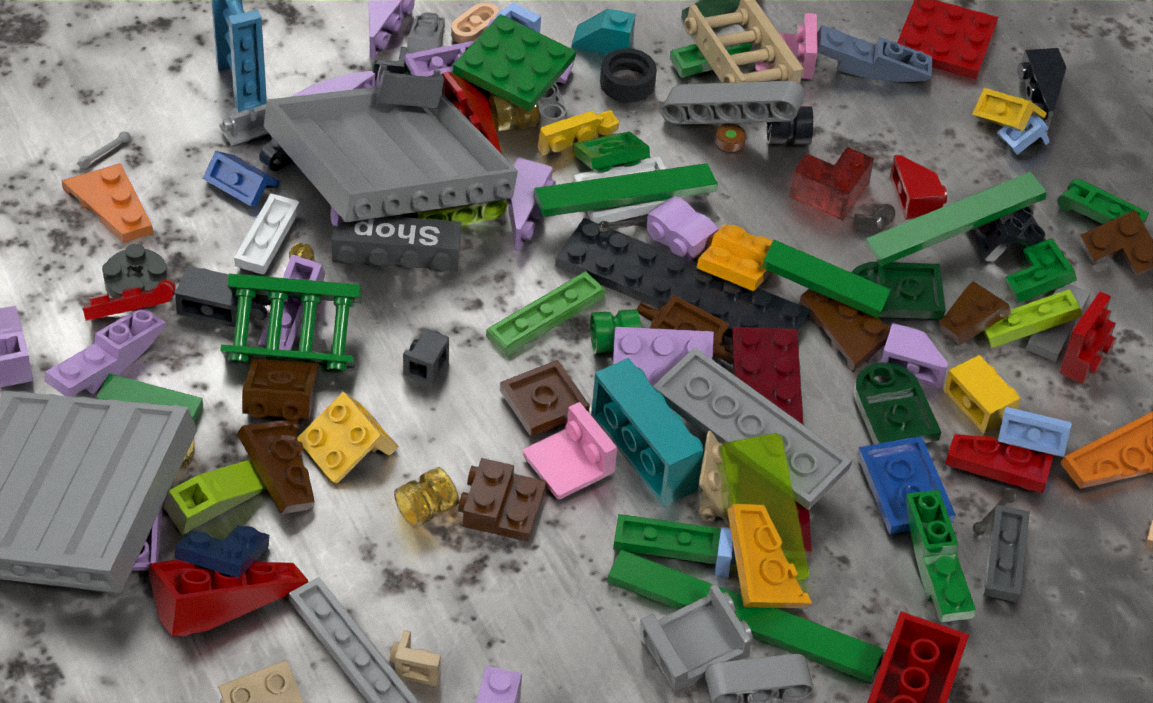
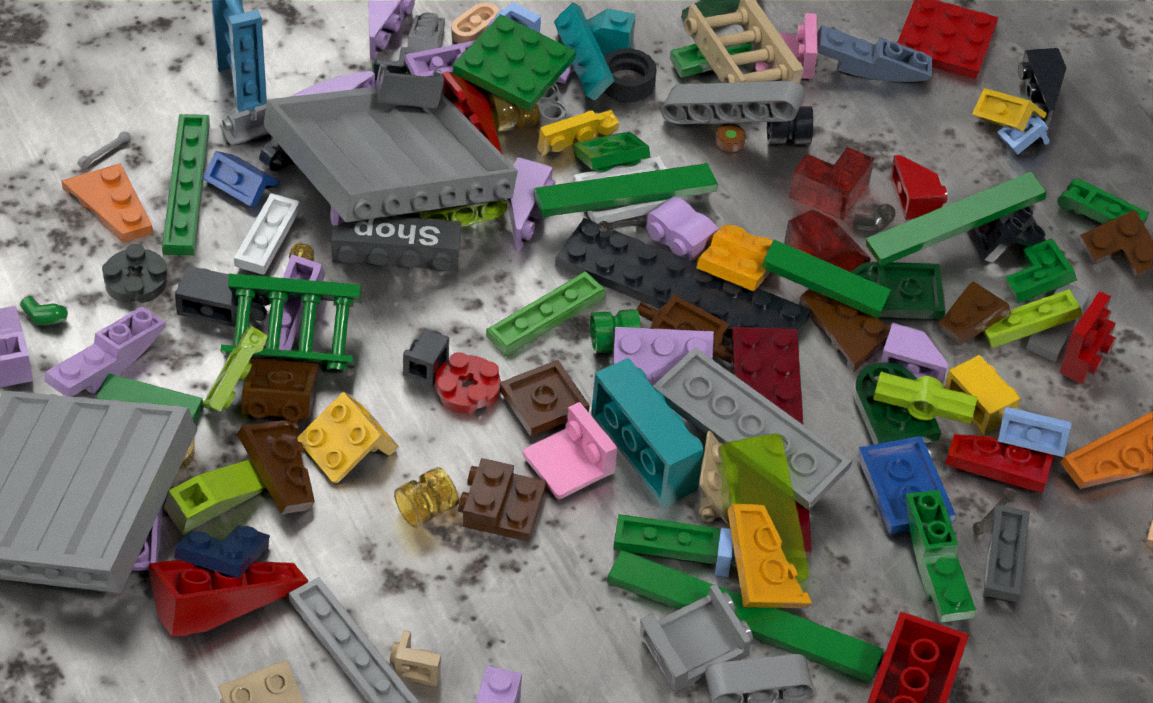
red plate [82,279,176,321] -> none
none -> green arm [20,296,68,326]
none -> green tile [162,114,210,256]
none -> lime hinge [202,326,268,413]
none -> red plate [435,352,501,414]
none -> teal plate [554,2,615,100]
none -> clear red slope [784,209,871,272]
none -> lime piece [873,372,978,425]

